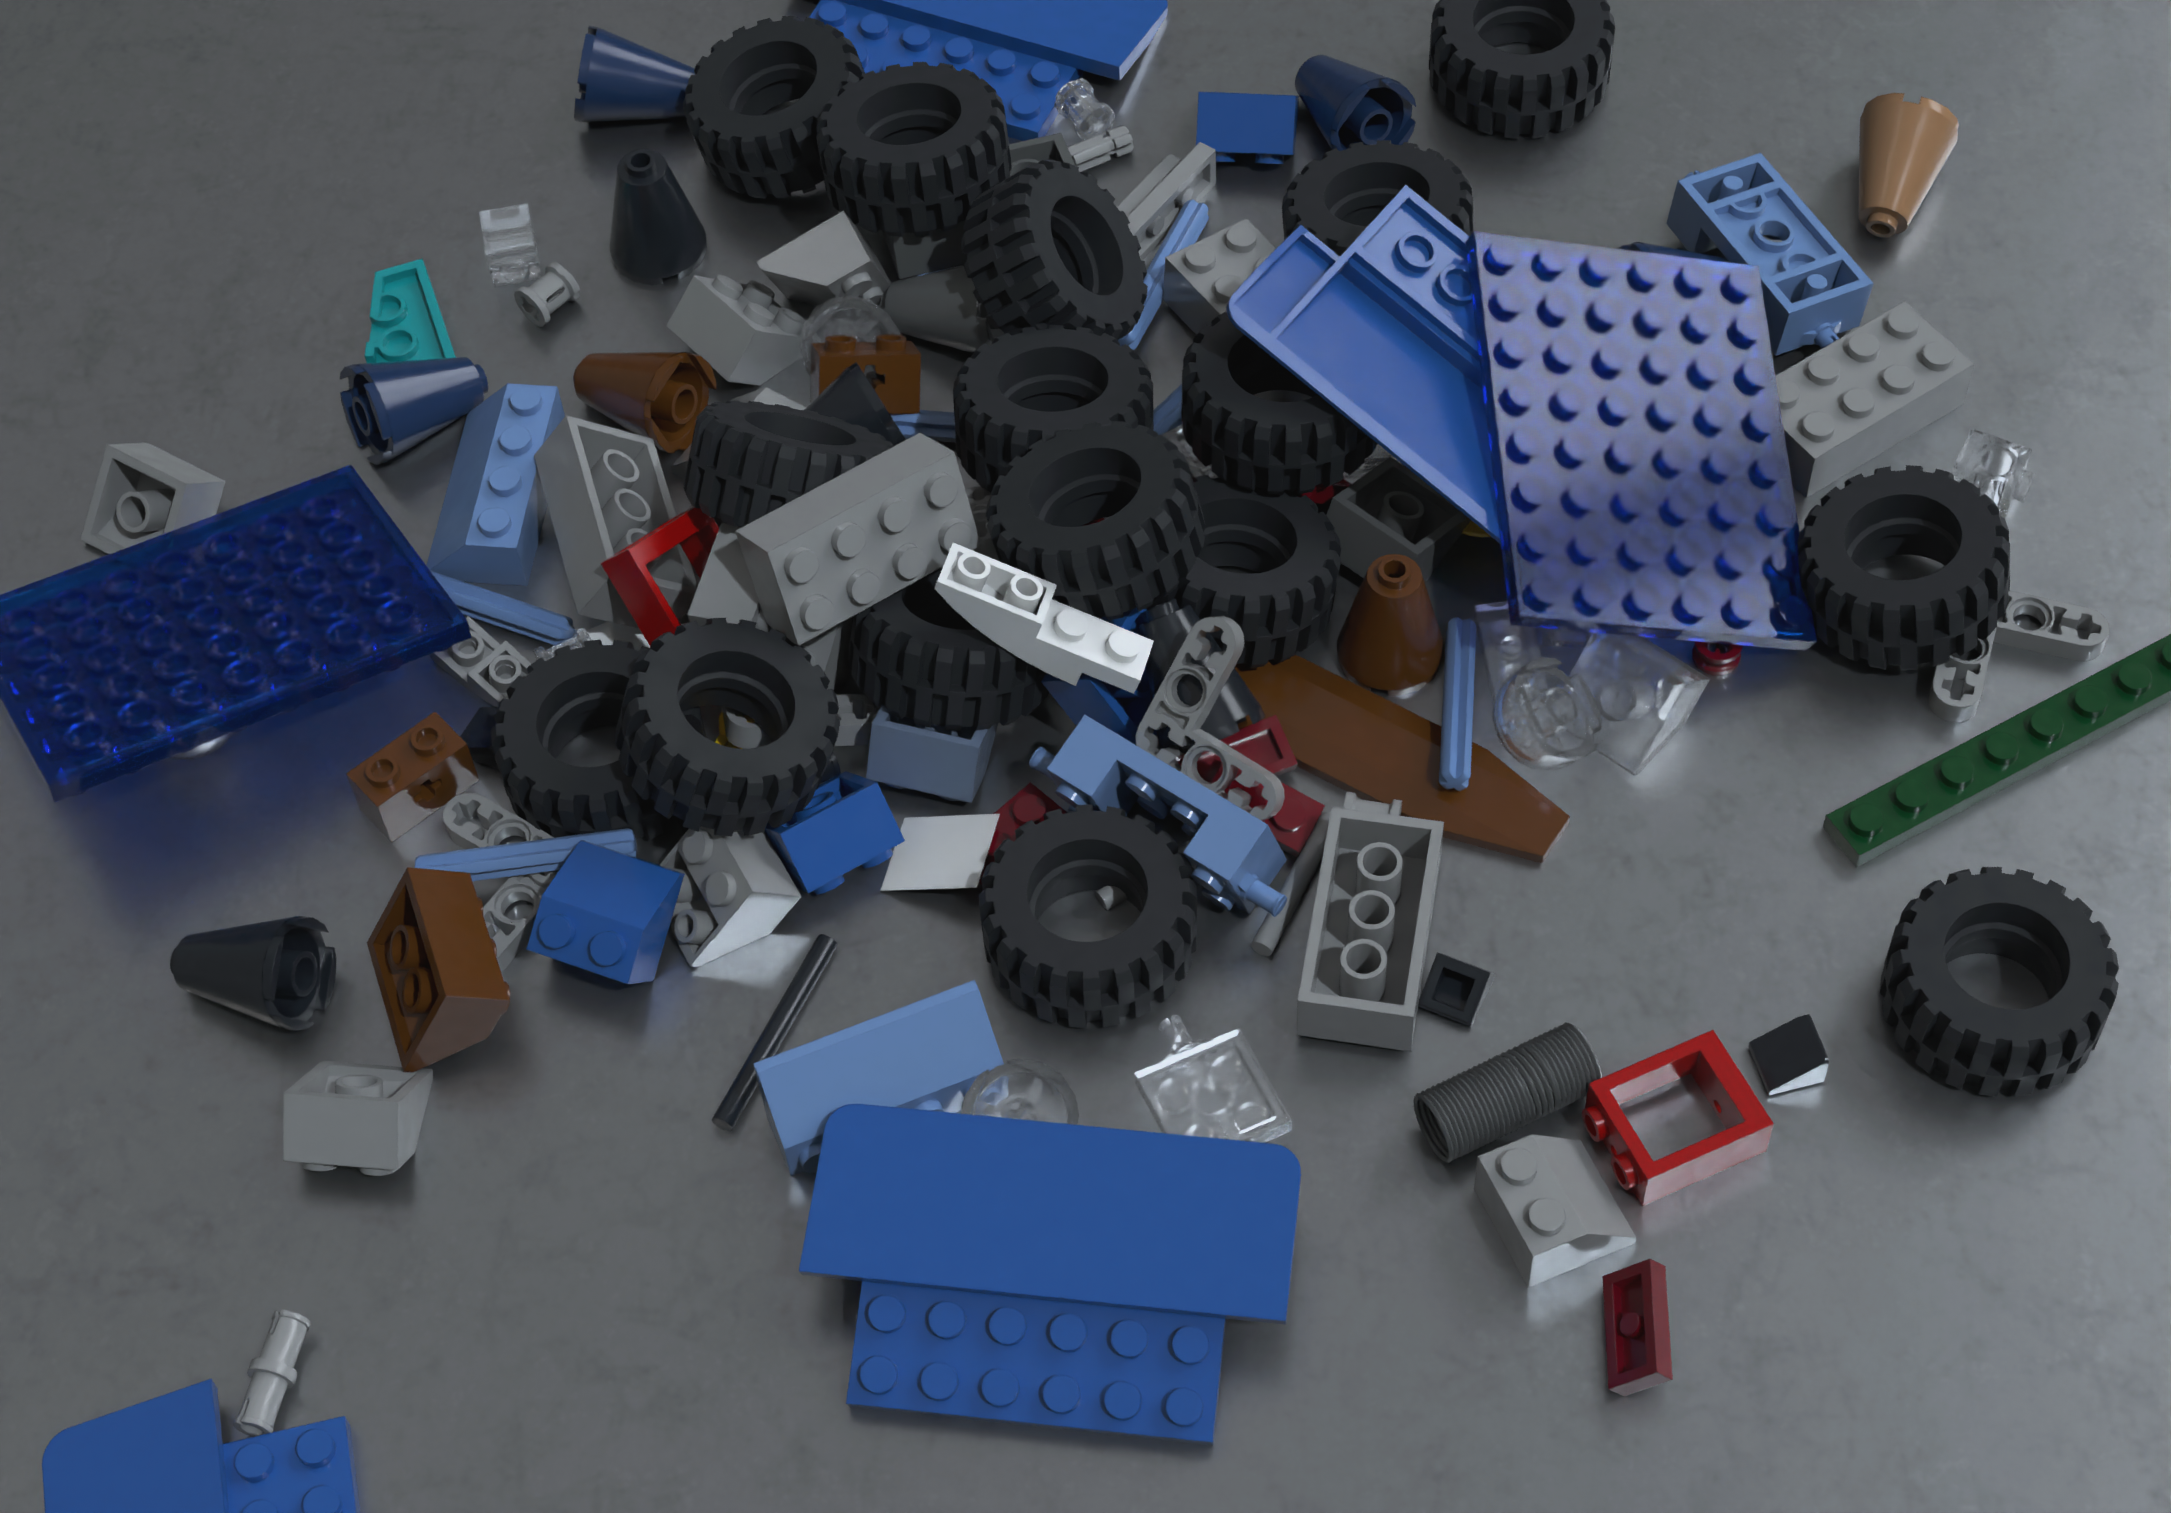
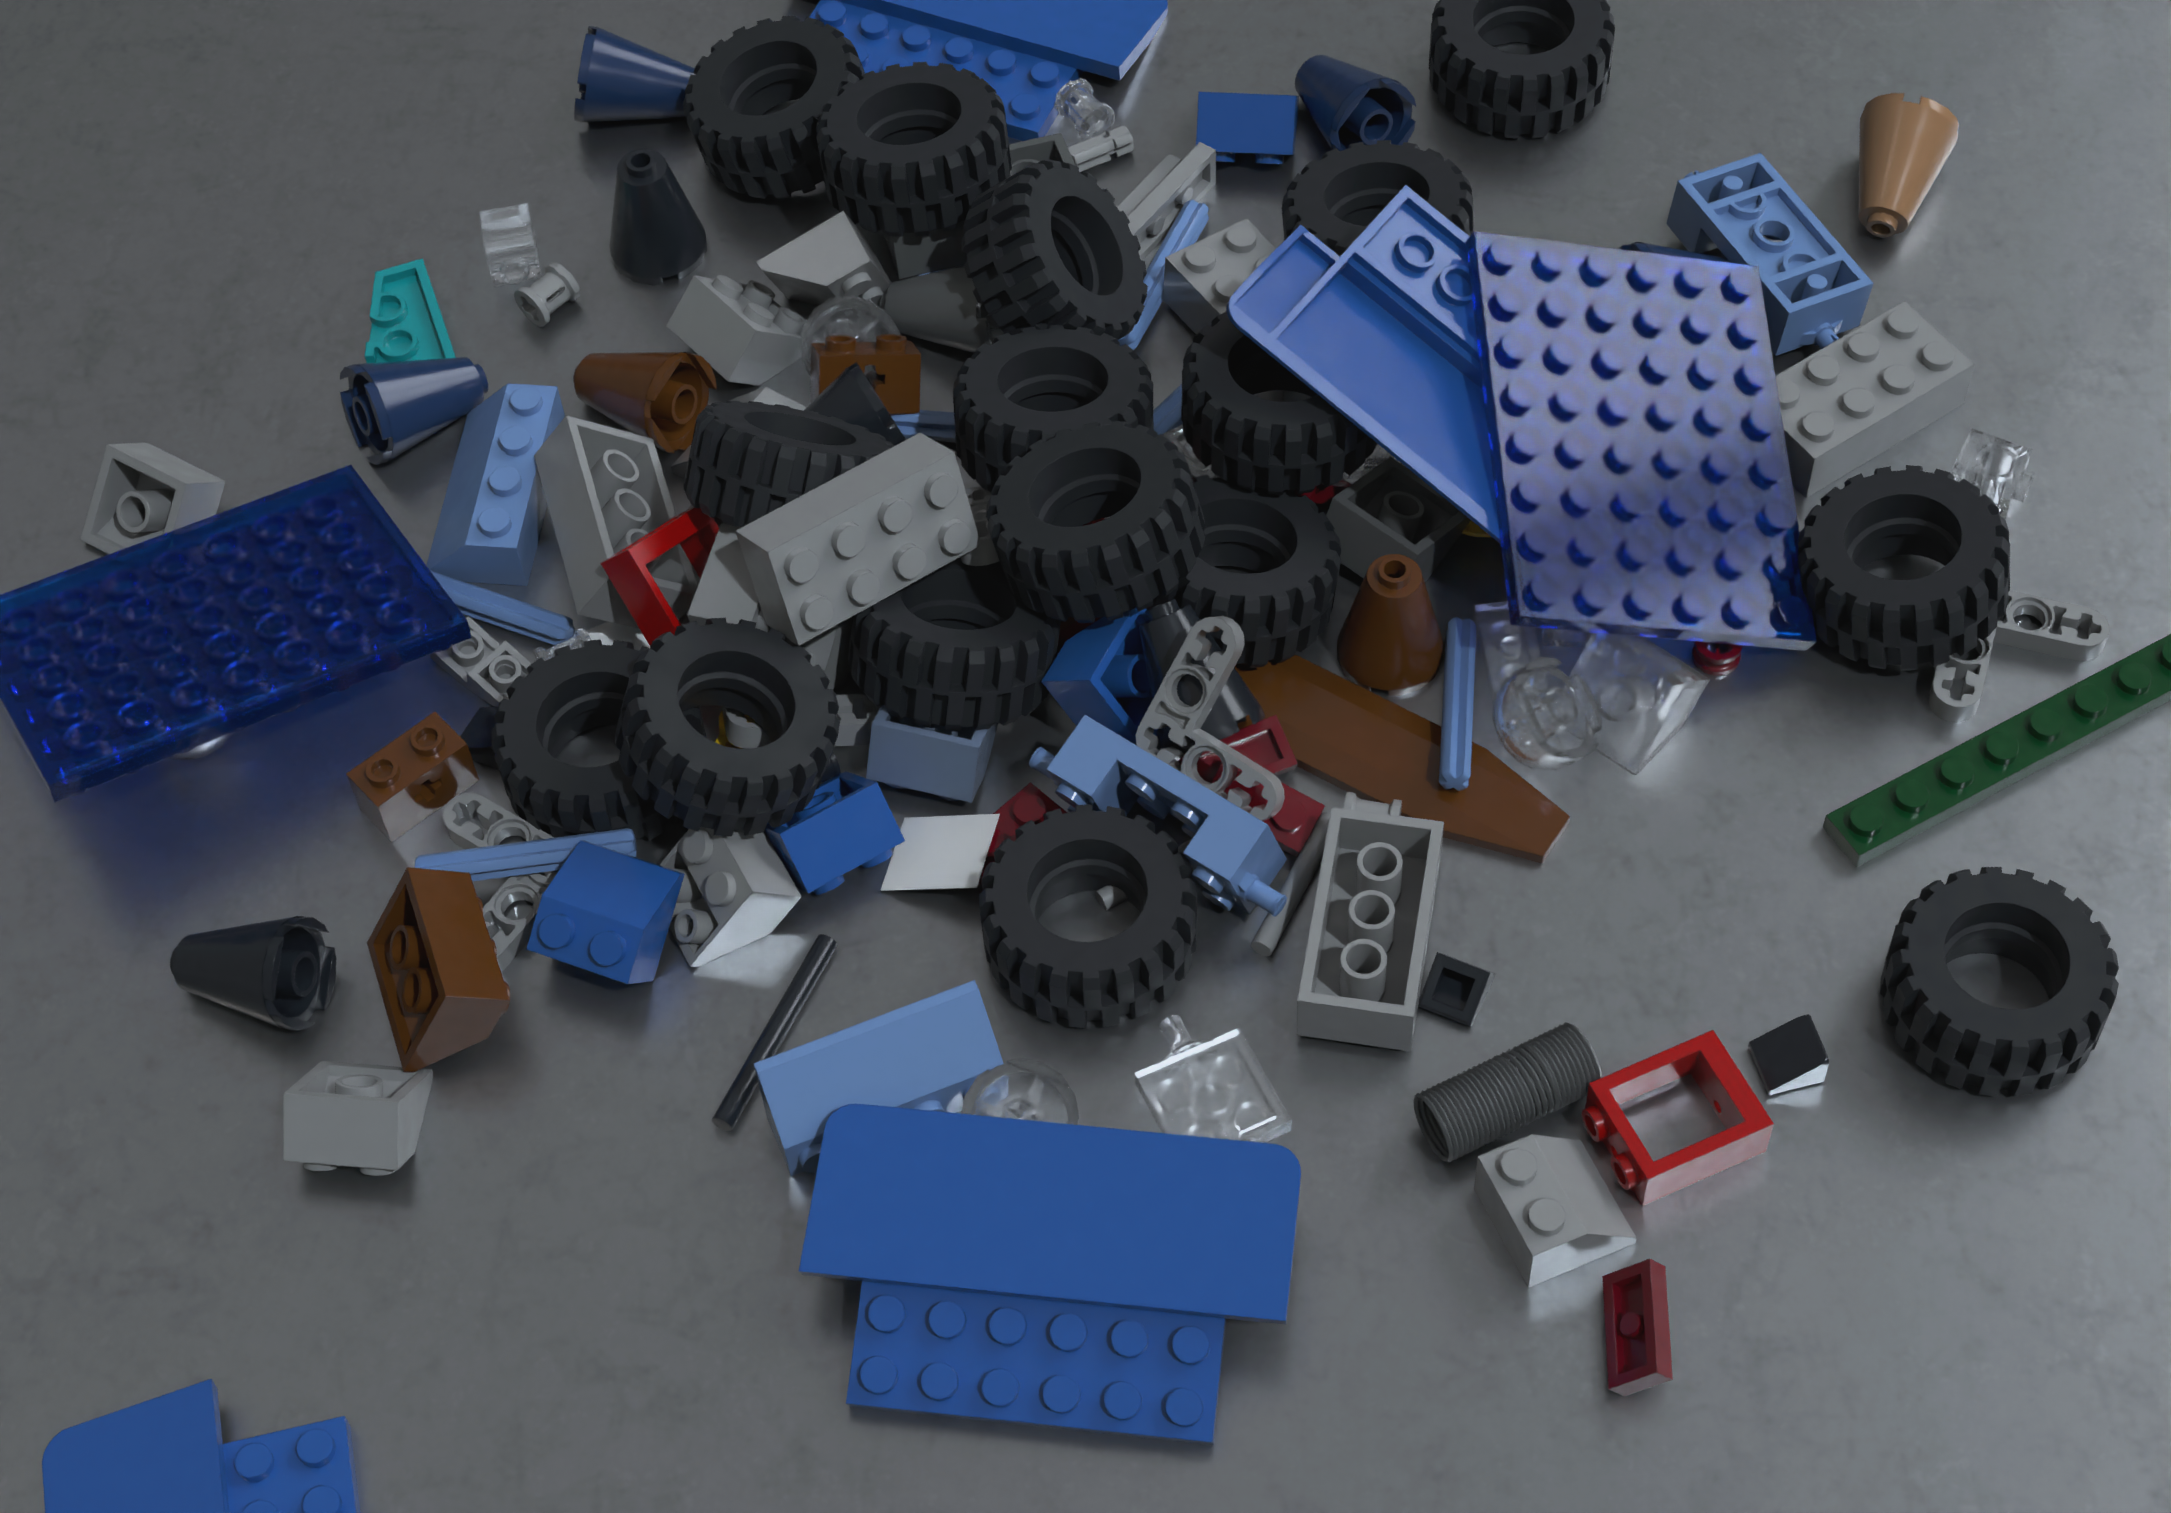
light grey pin [233,1310,311,1437] -> none
white slope [934,543,1154,694] -> none

